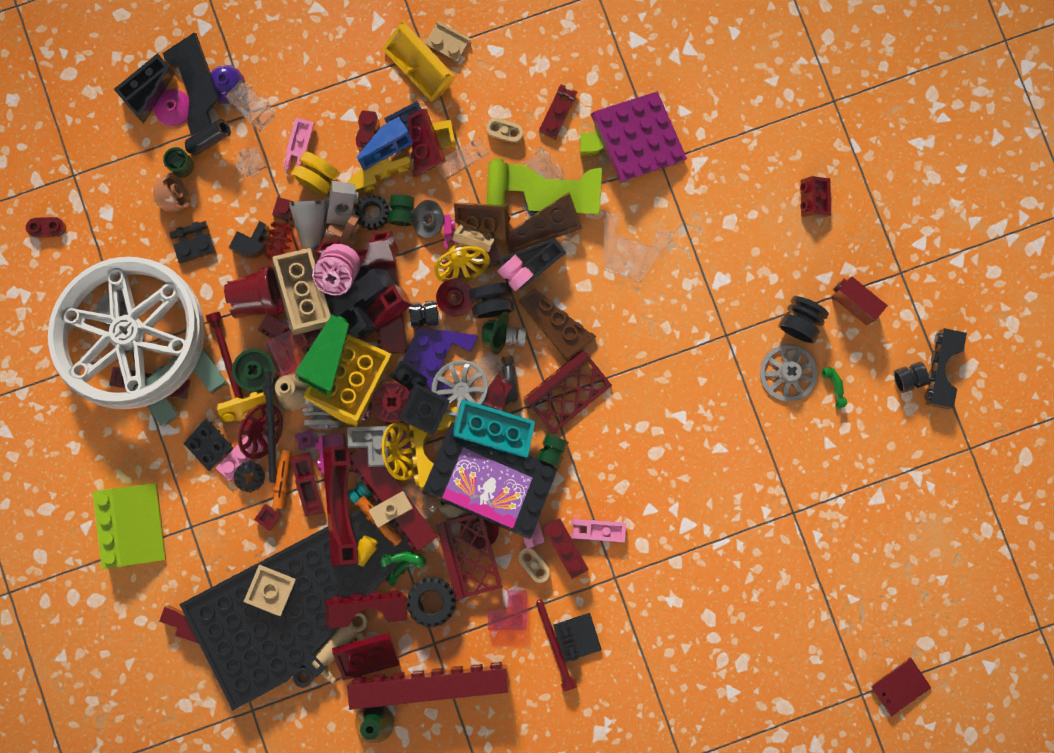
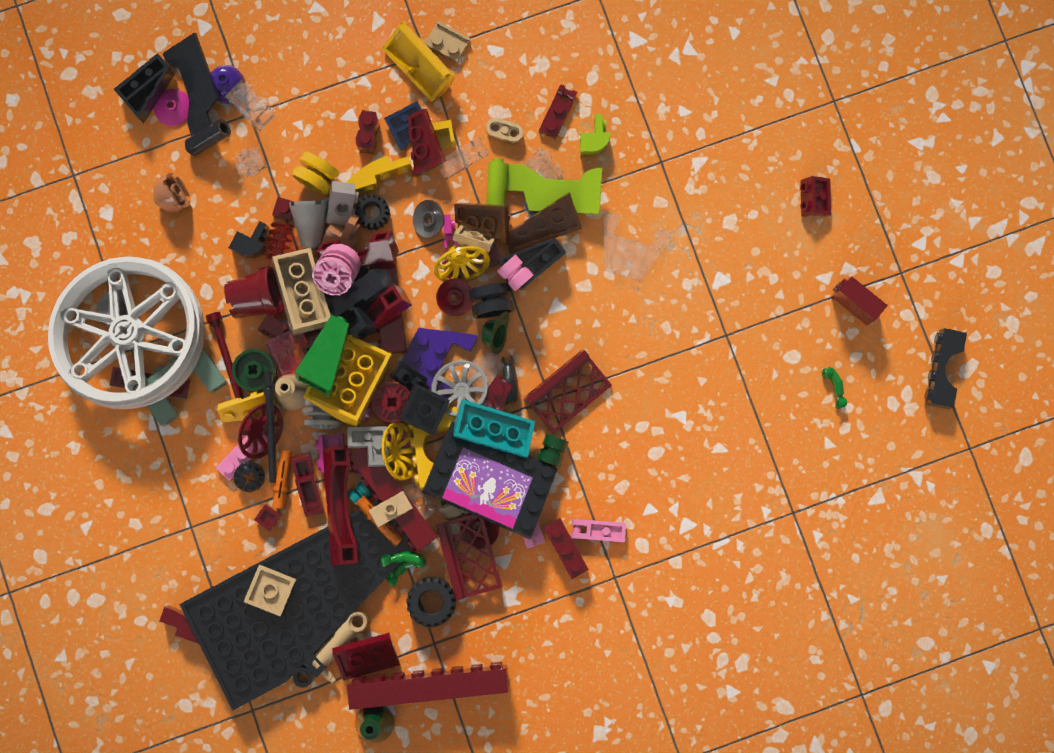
dark red plate [26,217,66,238] -> none
lime slope [92,483,166,569] -> none
dark green wheel [163,147,194,178] -> none
black plate [169,221,216,264] -> none
black hinge [183,419,233,471] -> none
bright pink hinge [284,118,315,170] -> none
magenta plate [295,429,316,451] -> none
dark red arch [325,590,407,629] -> none
blue slope [357,117,413,171] -> none
yellow cone [357,536,378,567] -> none
dark green wheel [388,195,415,226] -> none
black wheel [409,301,439,328] -> none
clear pink plate [488,590,527,630] -> none
light grey wheel [506,326,526,347] -> none
tan plate [518,548,550,583] -> none
reddish brown wing [519,288,597,360] -> none
dark red piece [536,600,578,692] -> none
black hinge [553,613,602,662] -> none
magenta plate [591,91,687,183] -> none
light grey wheel [760,345,817,402] -> none
black wheel [778,296,829,344] -> none
dark red container [871,657,931,716] -> none
black wheel [894,361,930,393] -> none

